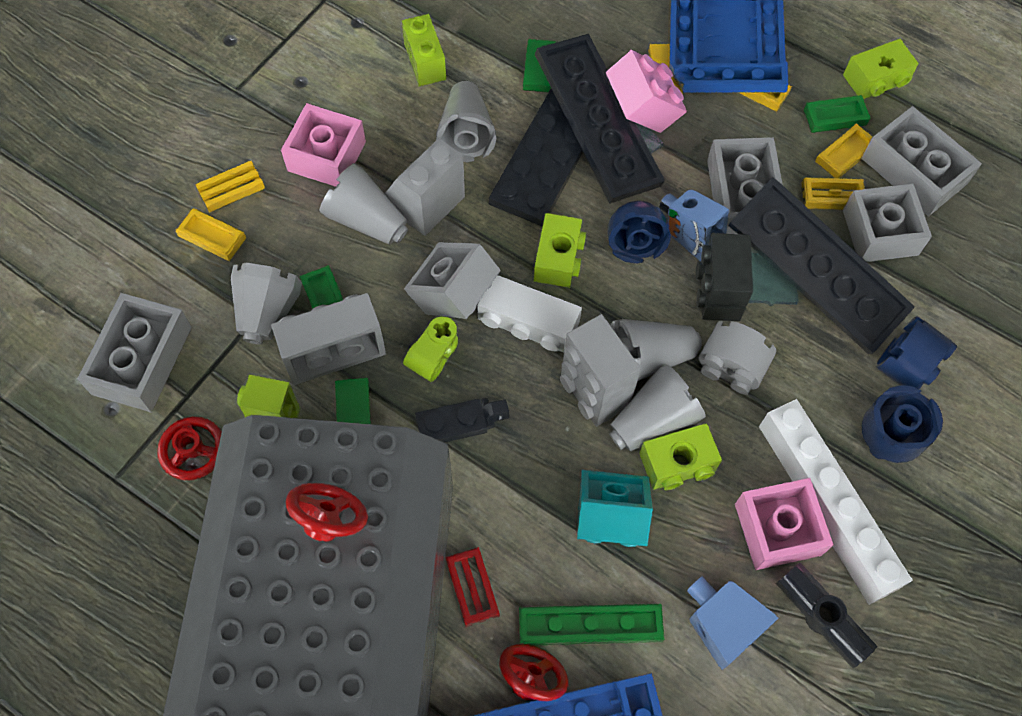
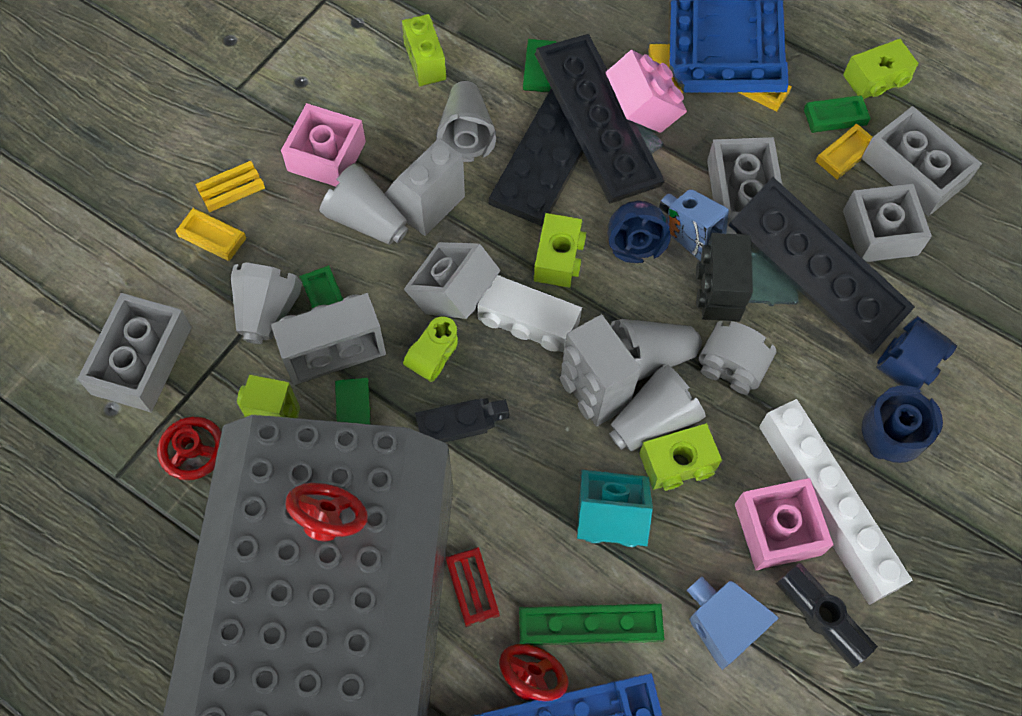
yellow tile [801,178,865,210] -> none

